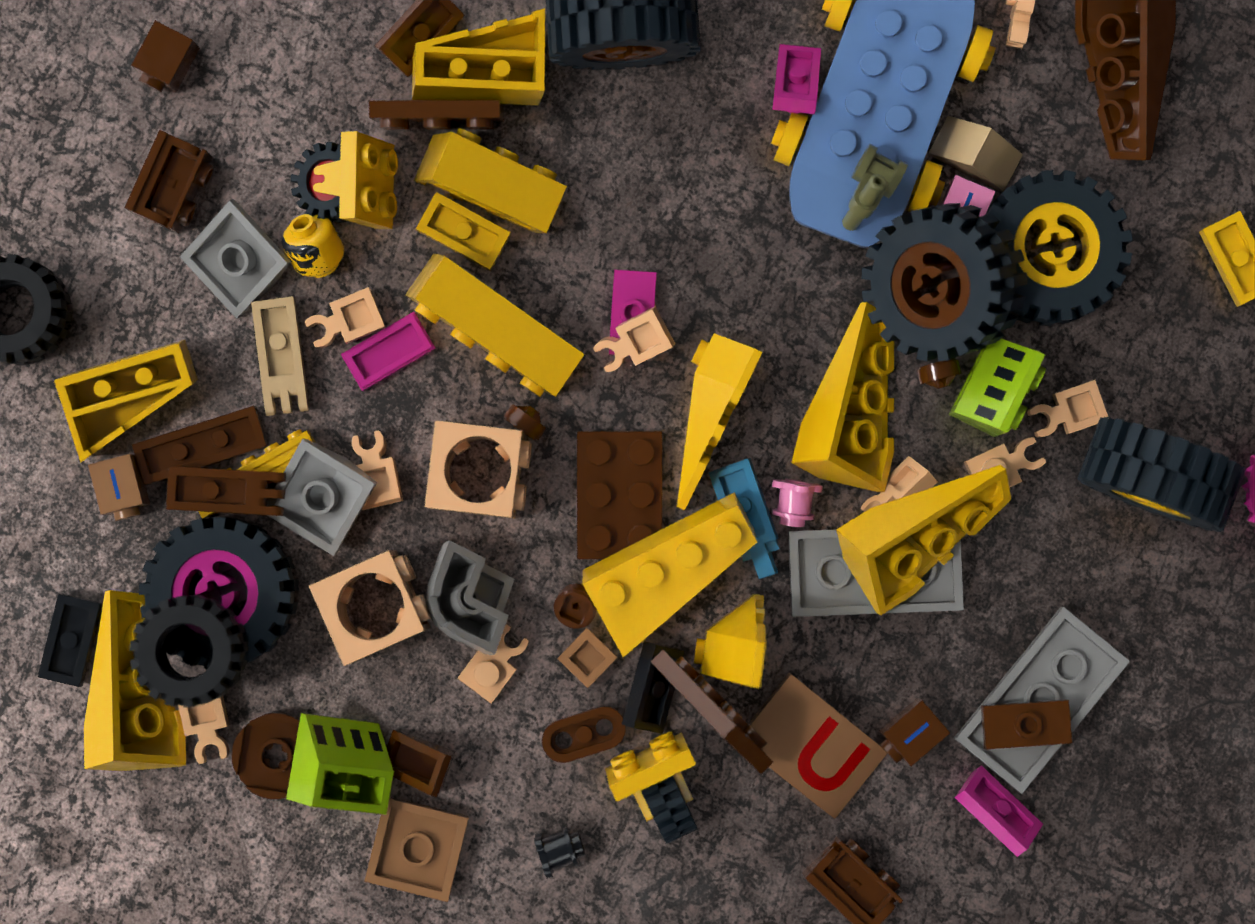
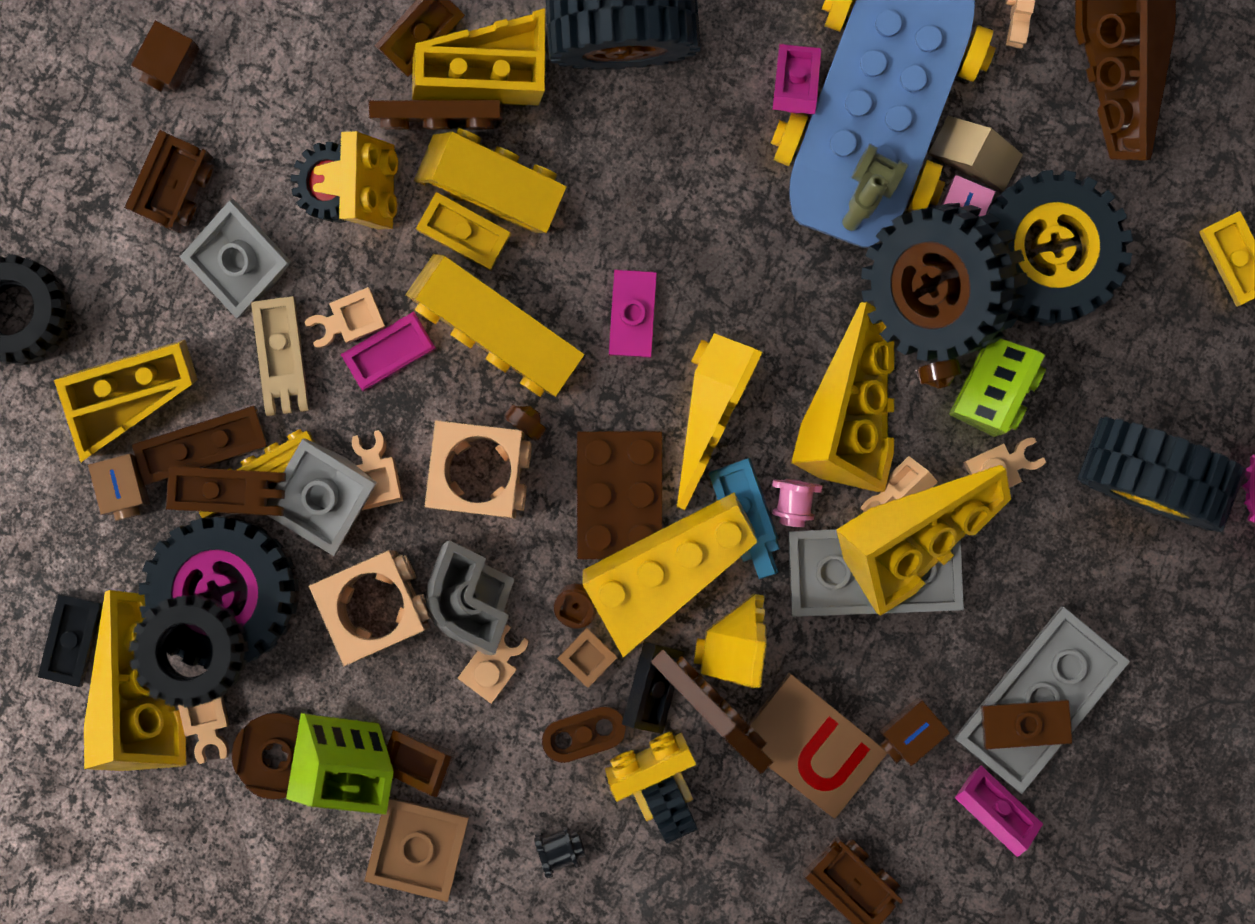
yellow head [281,214,345,278] -> none
light nougat plate [593,306,675,372] -> none
light nougat plate [1027,380,1108,437] -> none

